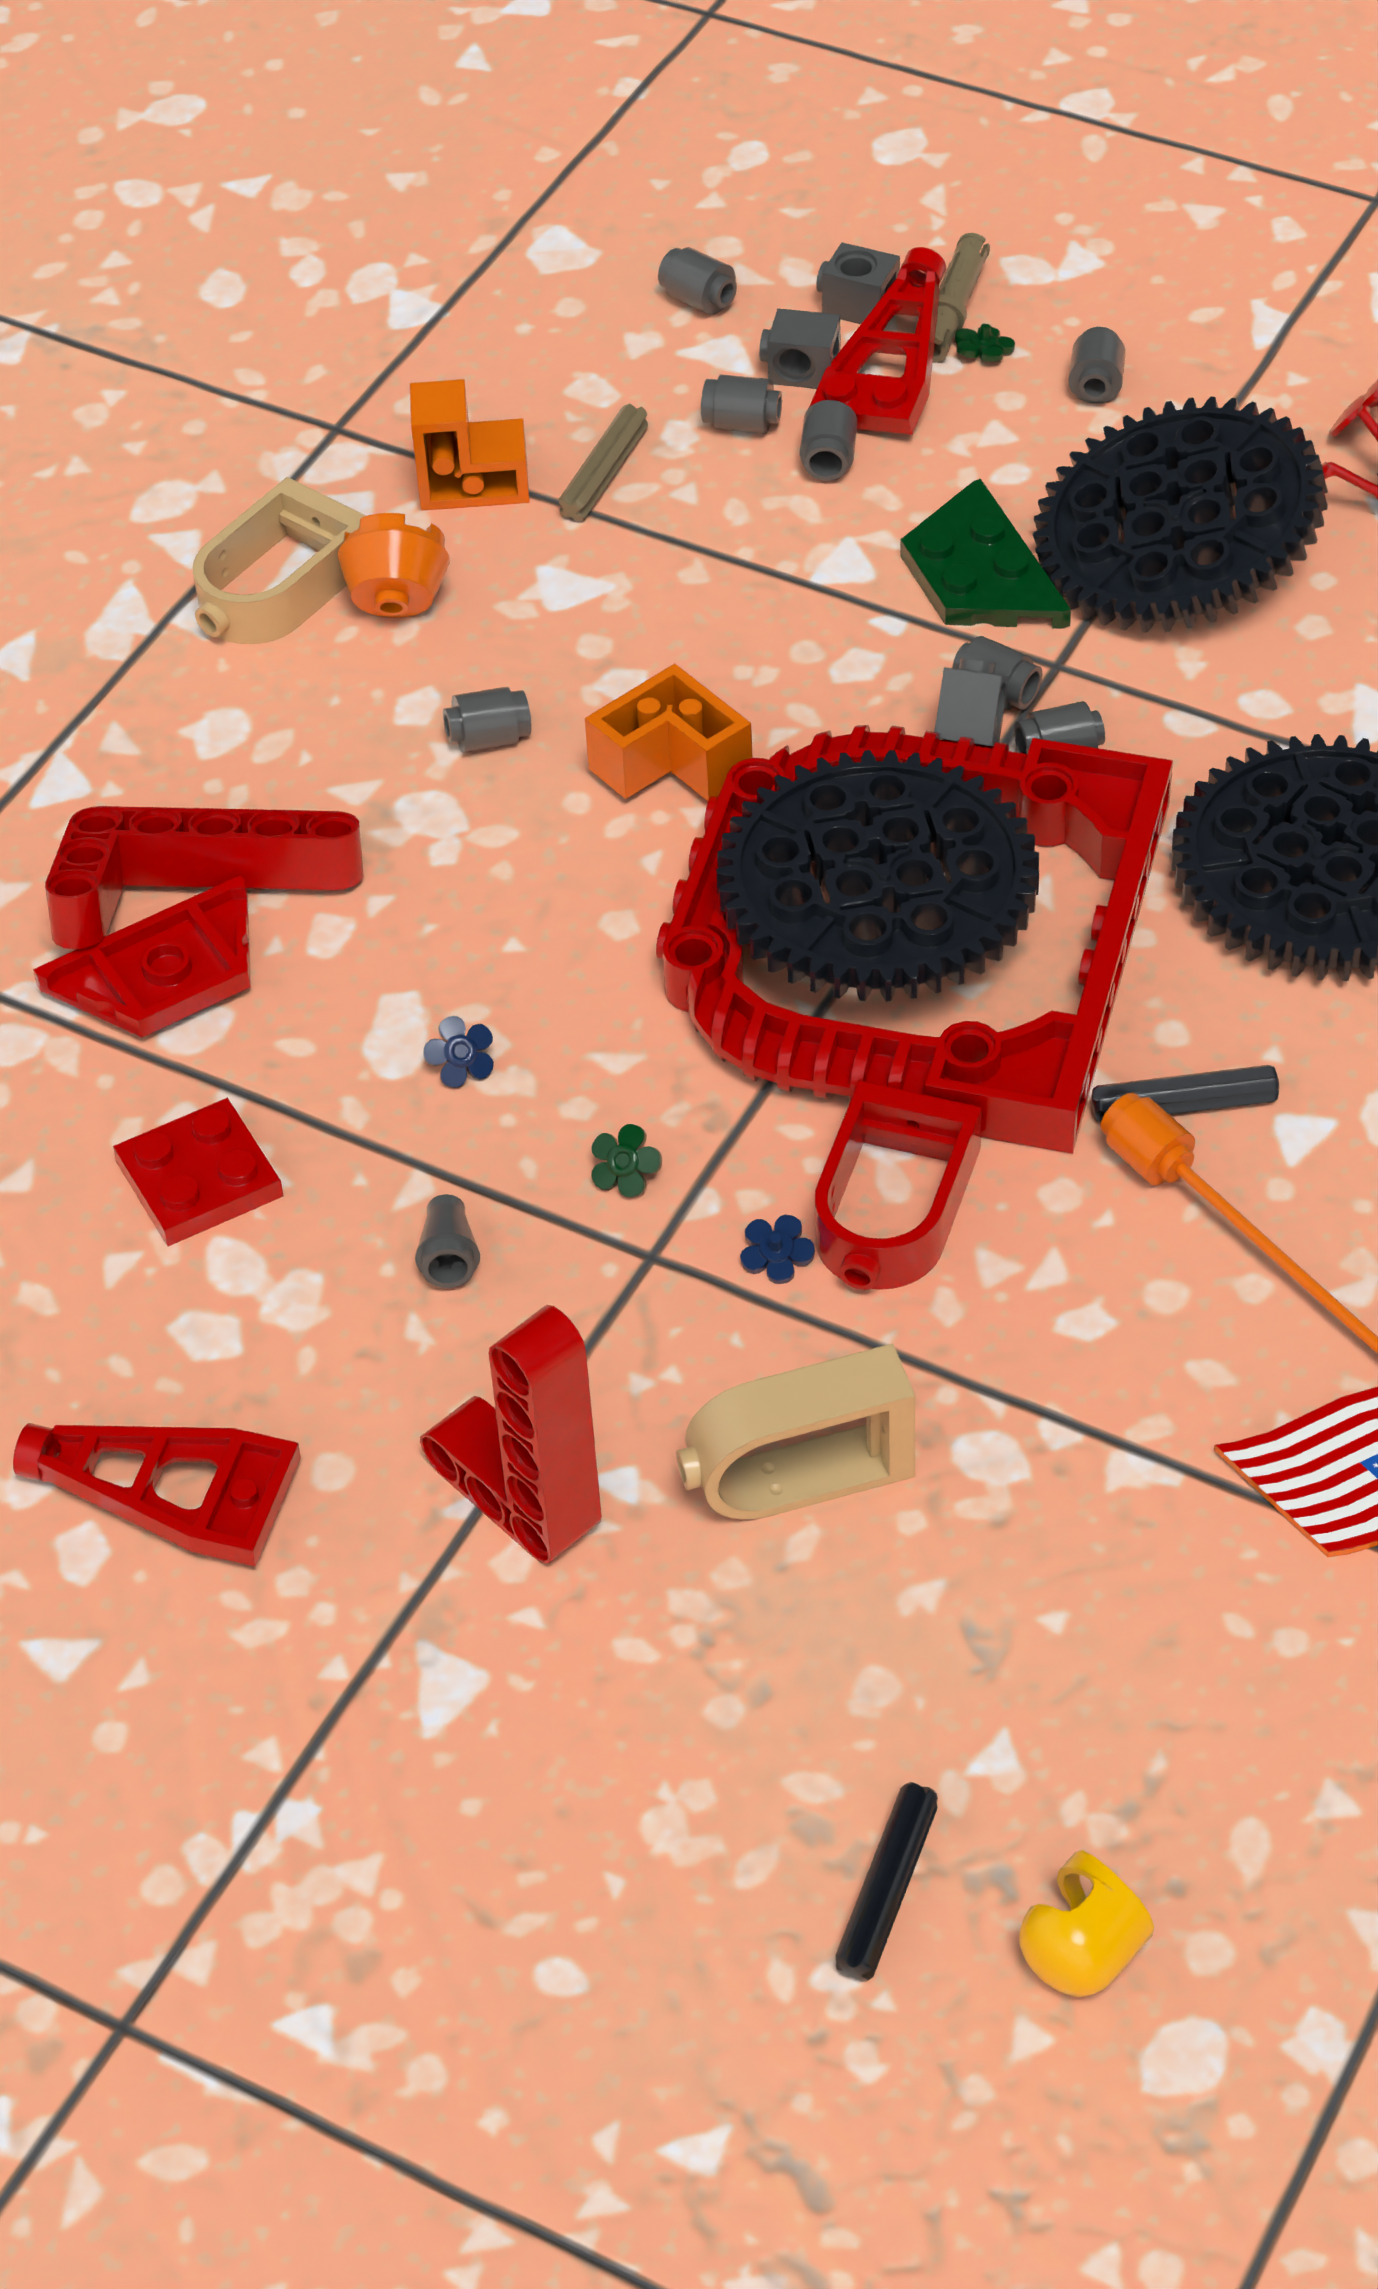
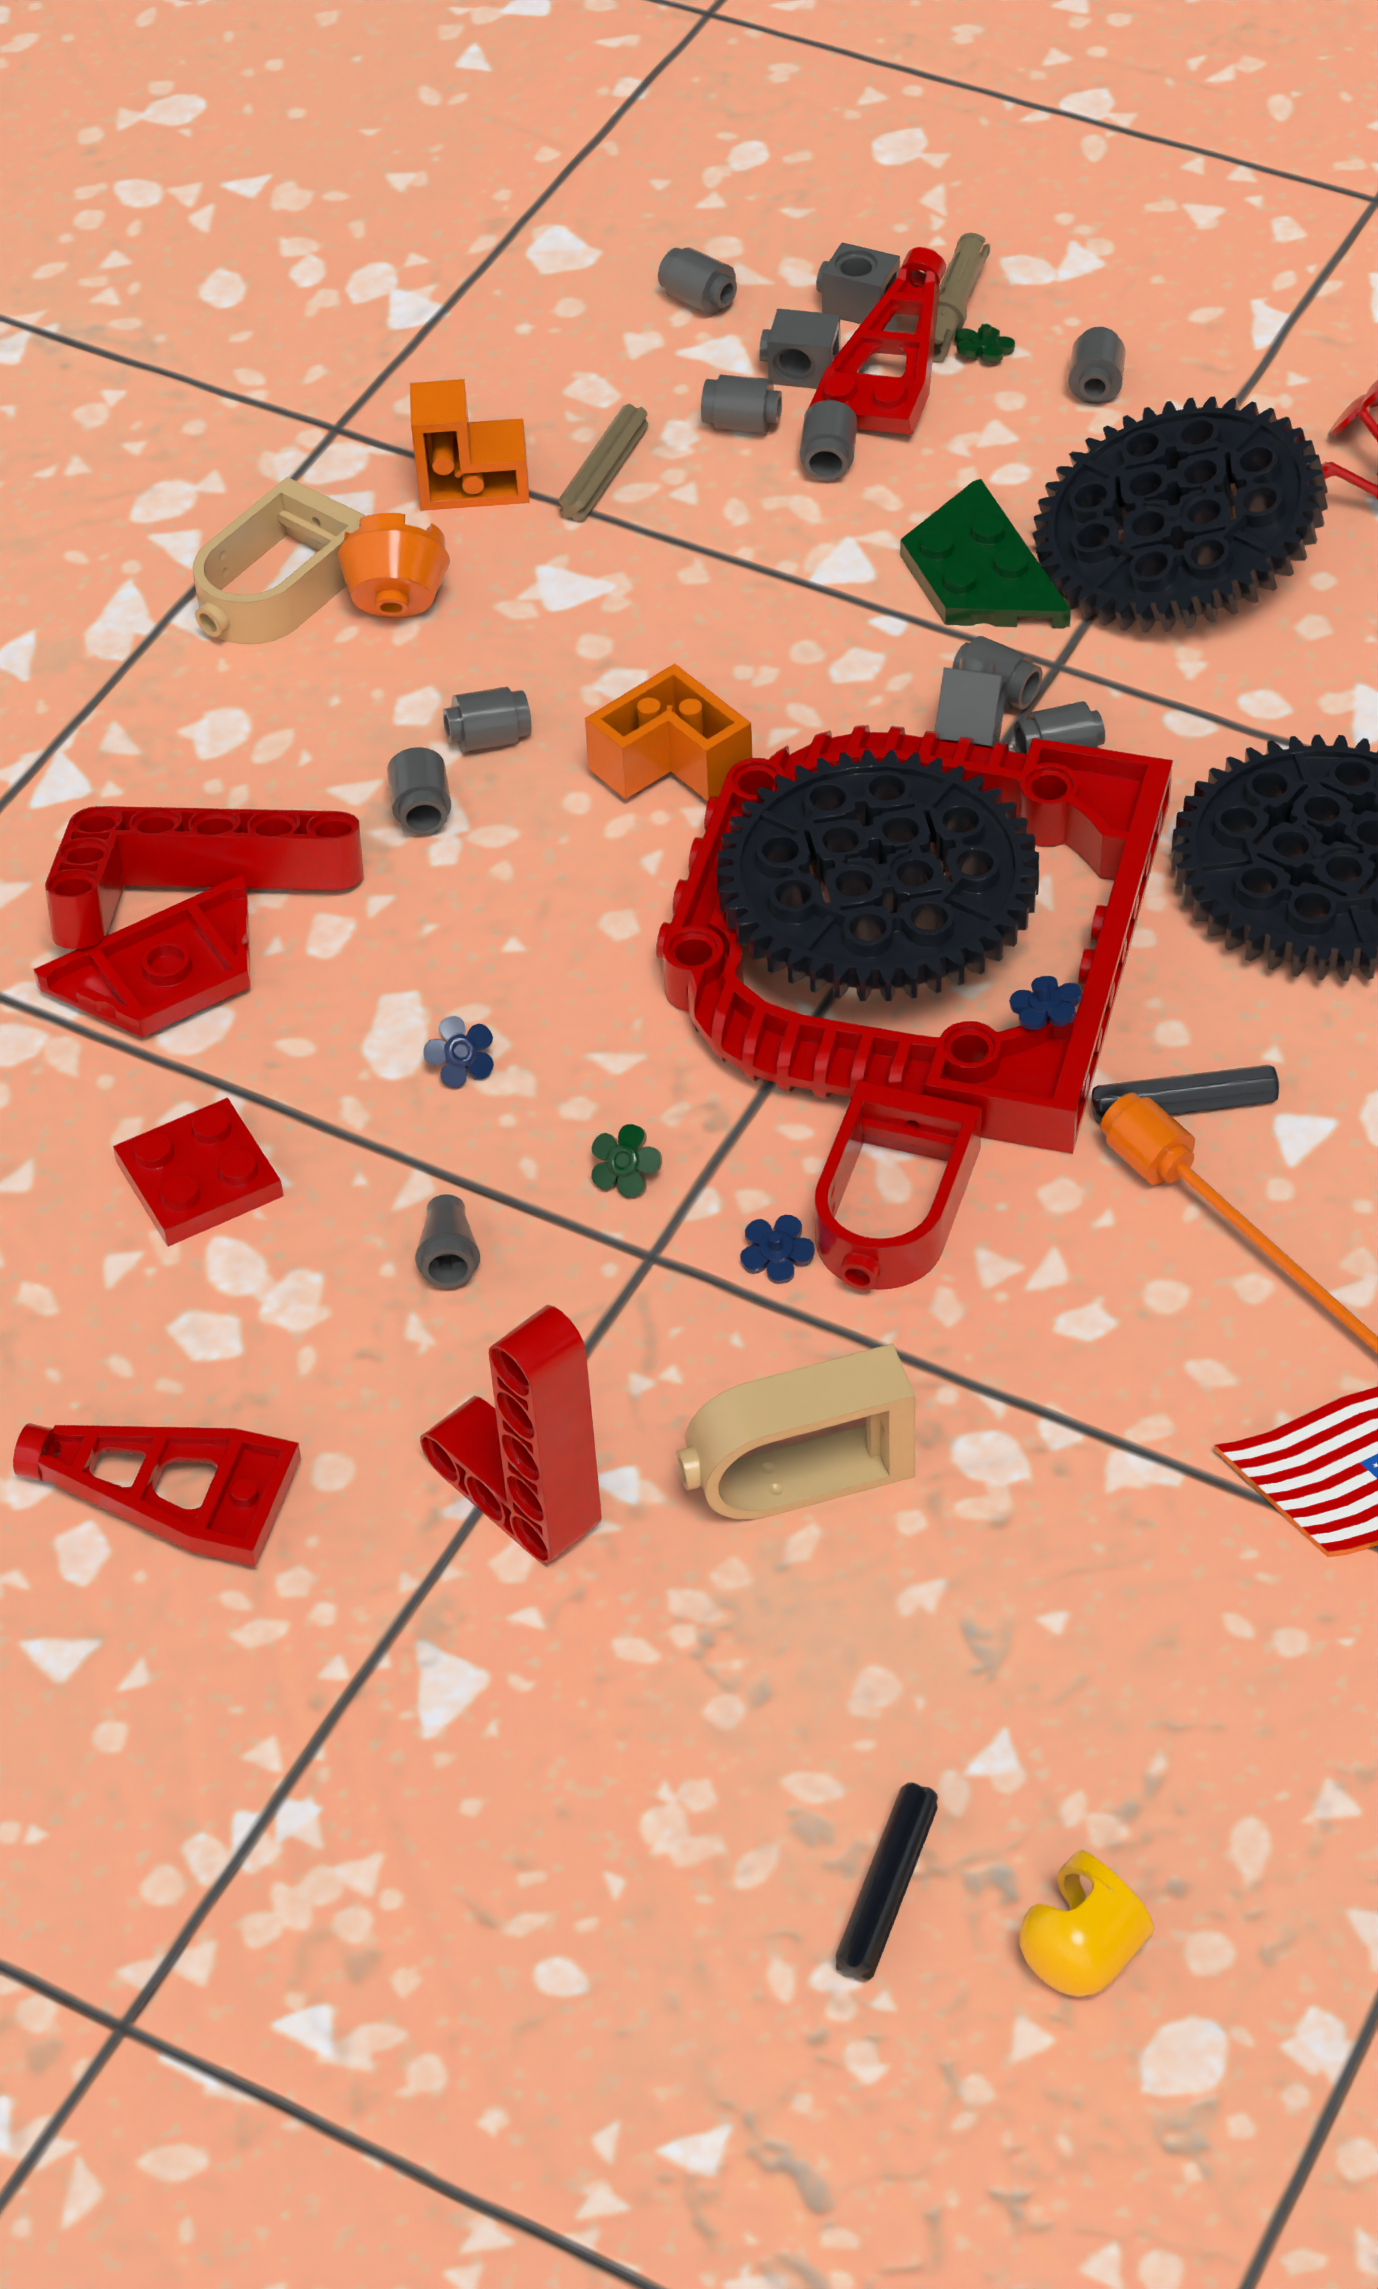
none -> dark grey brick [387,747,451,835]
none -> dark blue plant [1009,976,1083,1030]

